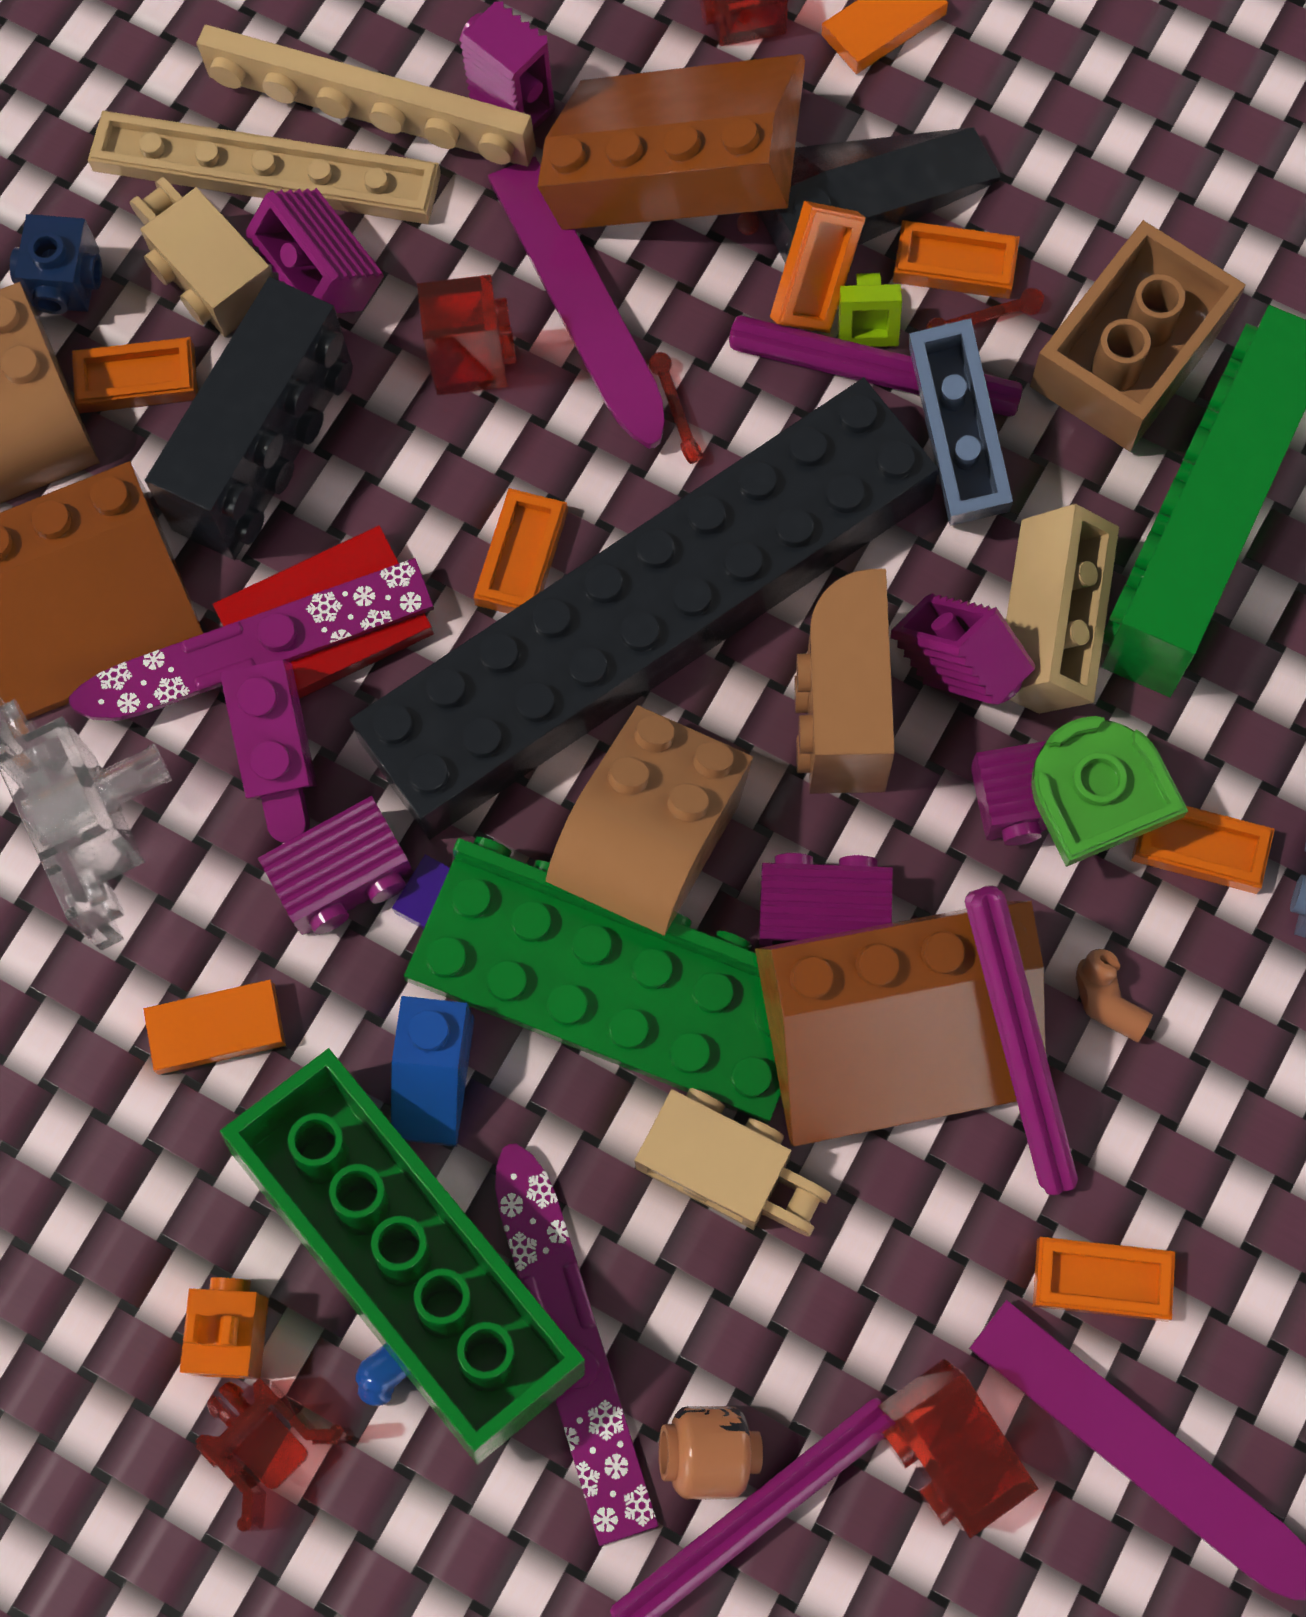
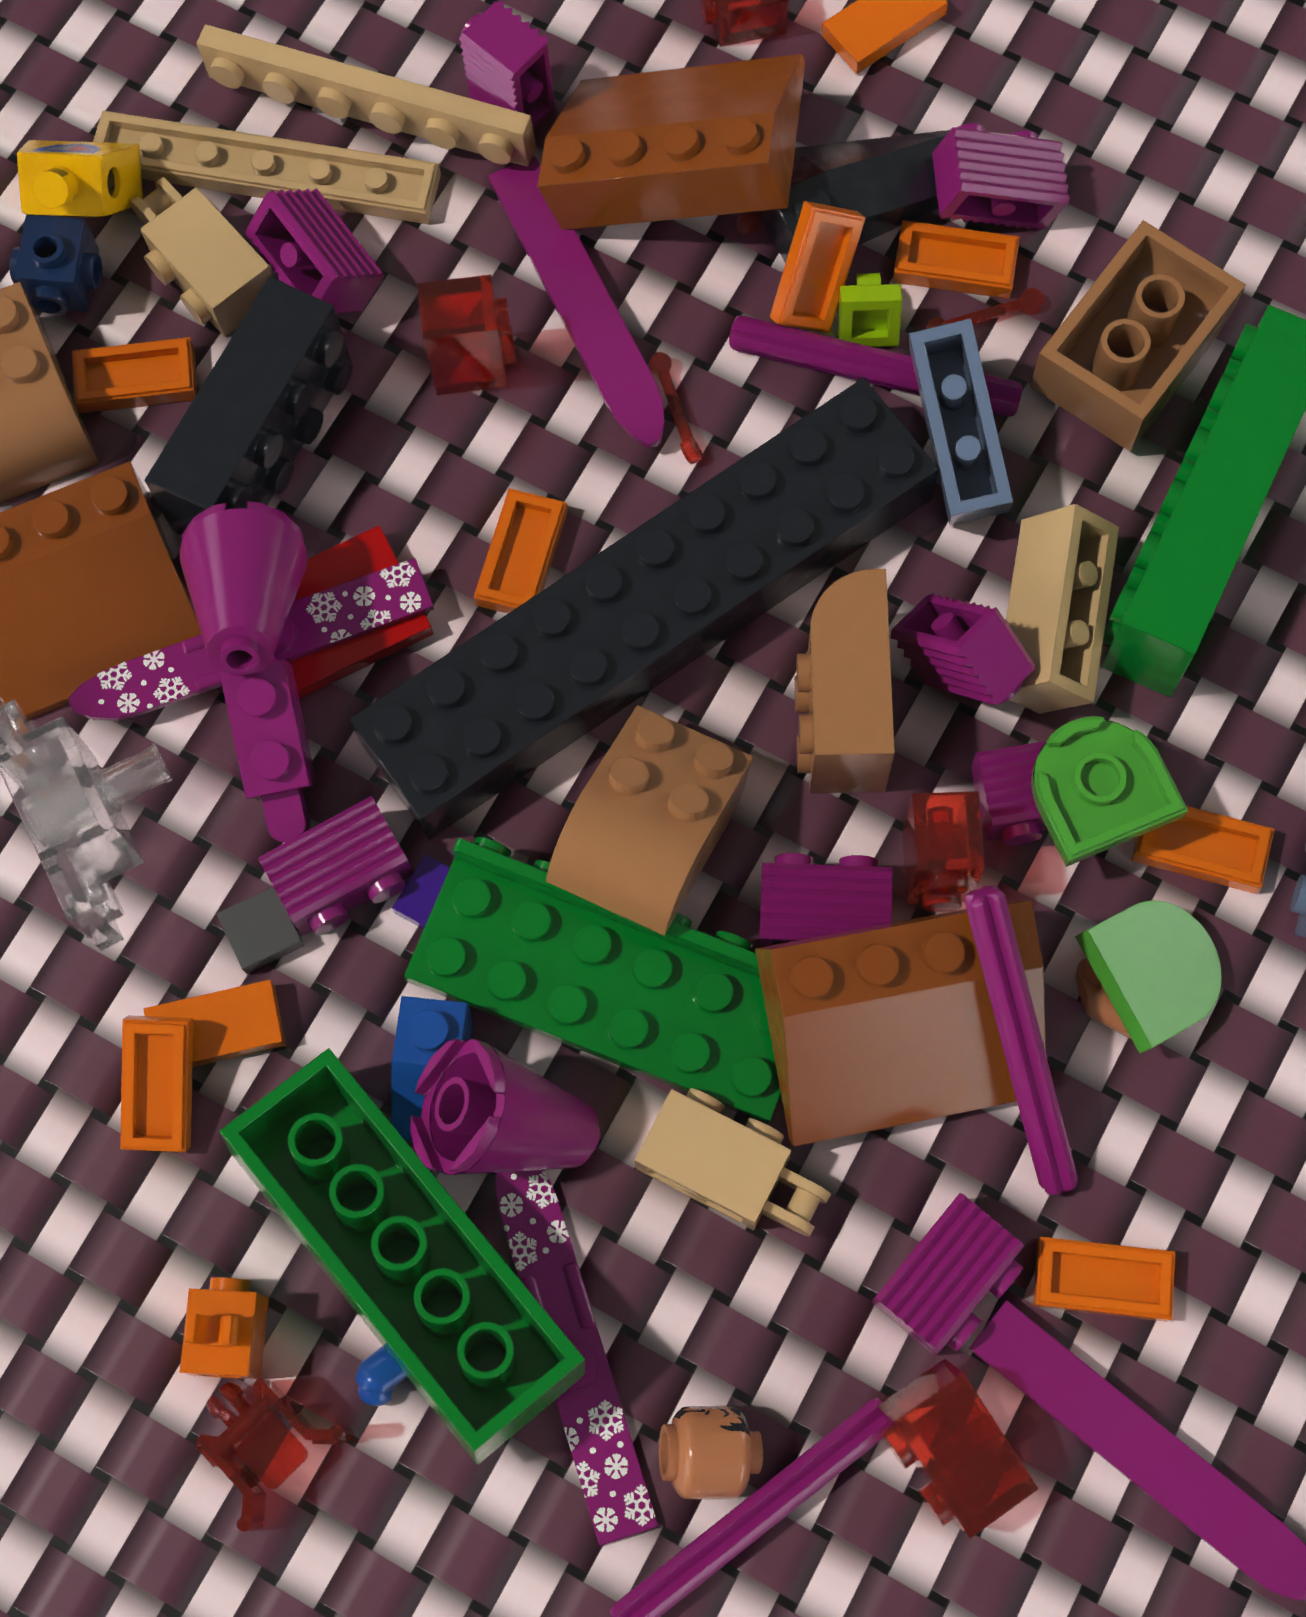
none -> yellow torso [17,140,143,217]
none -> orange tile [120,1015,193,1152]
none -> magenta cone [180,502,307,675]
none -> dark grey tile [216,886,304,974]
none -> magenta cone [410,1039,600,1175]
none -> magenta brick [871,1193,1025,1356]
none -> clear red brick [902,791,985,912]
none -> magenta brick [932,123,1070,231]
none -> bright green tile [1075,900,1222,1053]

